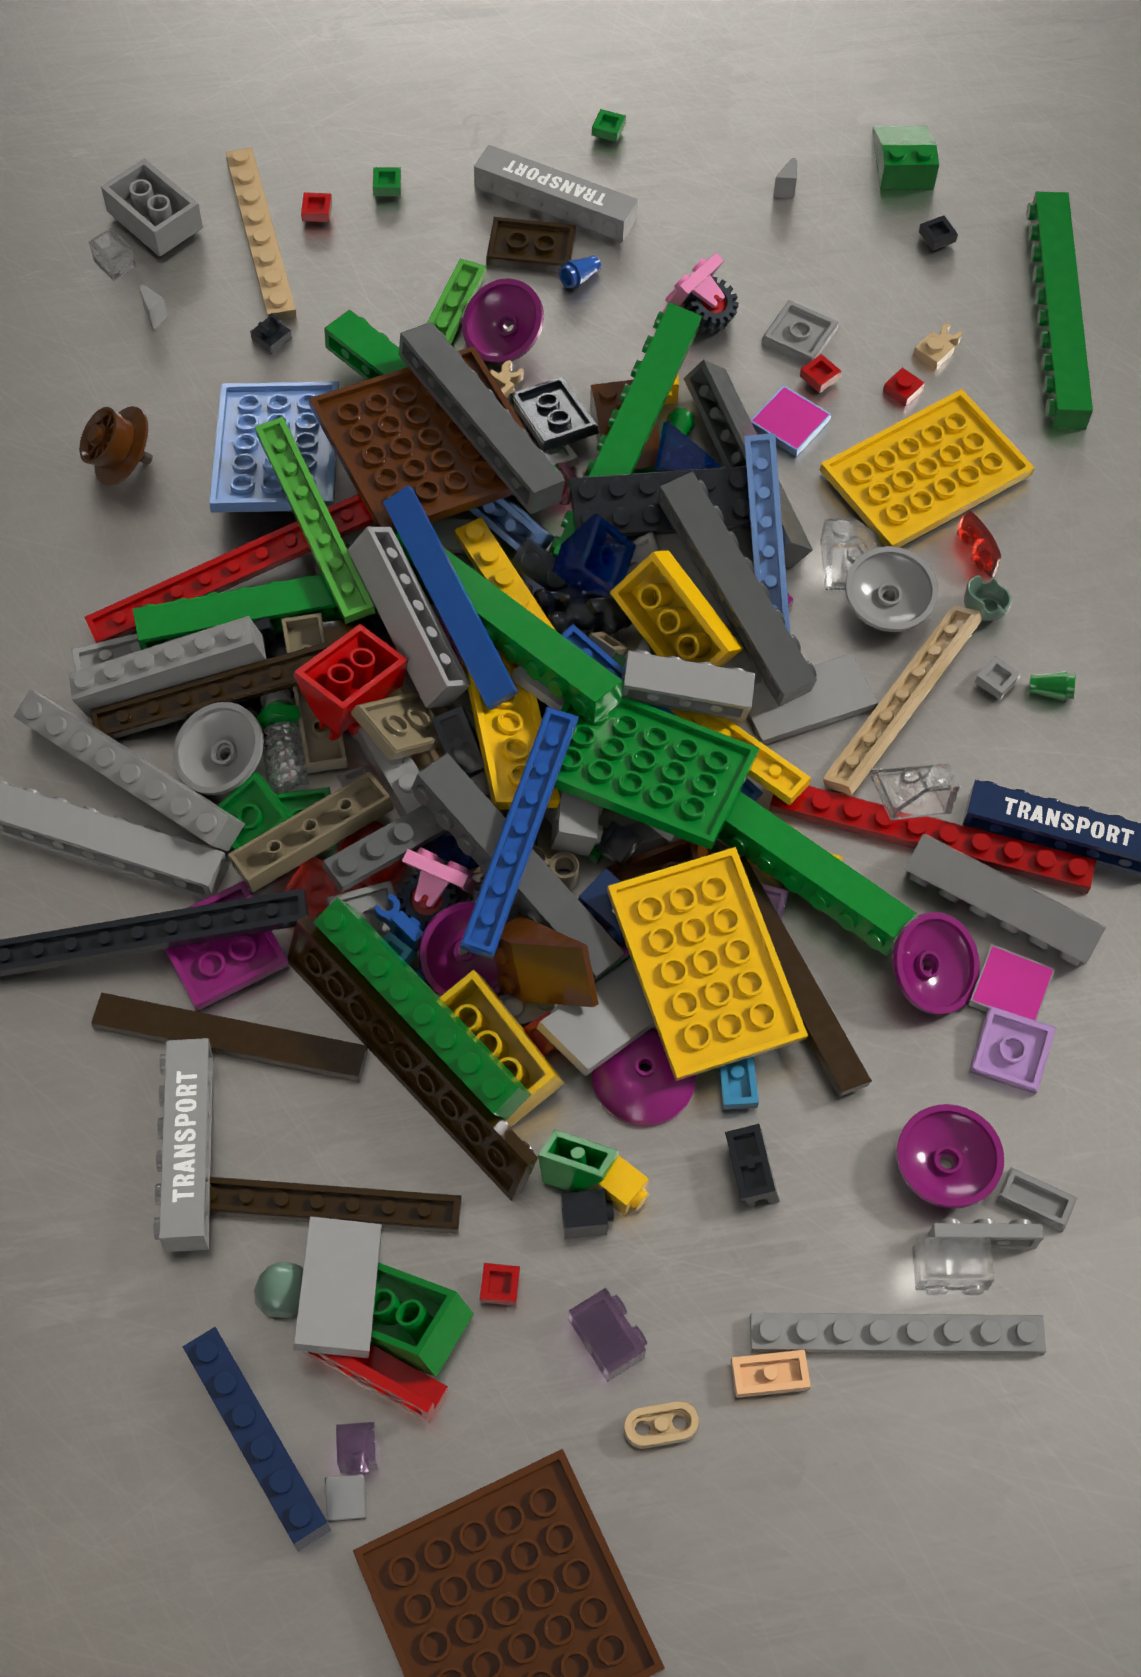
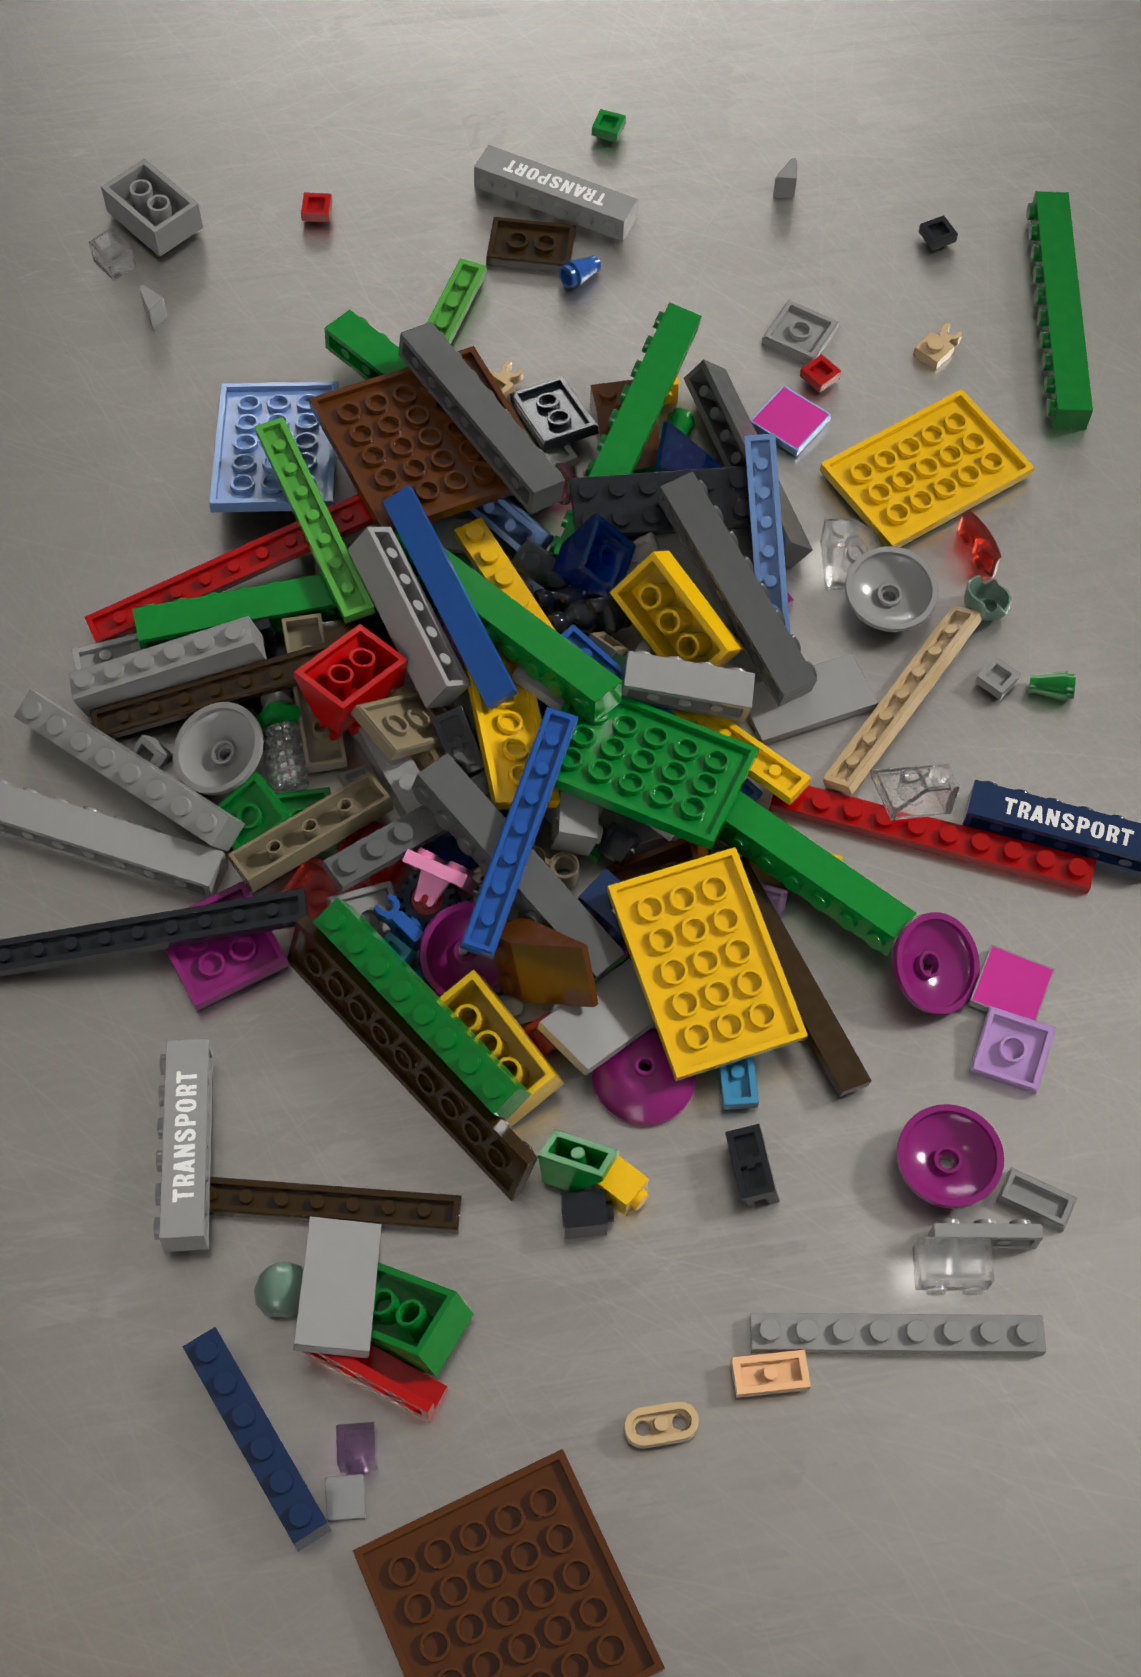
reddish brown piece [79,406,153,486] -> none
dark brown tile [91,992,368,1081] -> none
tan plate [225,147,297,320] -> none
black tile [250,313,292,354] -> none
green plate [373,167,401,196] -> none
magenta dish [462,278,544,364] -> none
red plate [480,1263,520,1306] -> none
clear purple brick [568,1288,647,1382] -> none
plate [662,253,739,334] -> none
green slope [872,126,939,190] -> none
red plate [883,367,925,407] -> none
light grey brick [904,834,1106,966] -> none
none -> light grey slope [131,735,173,769]

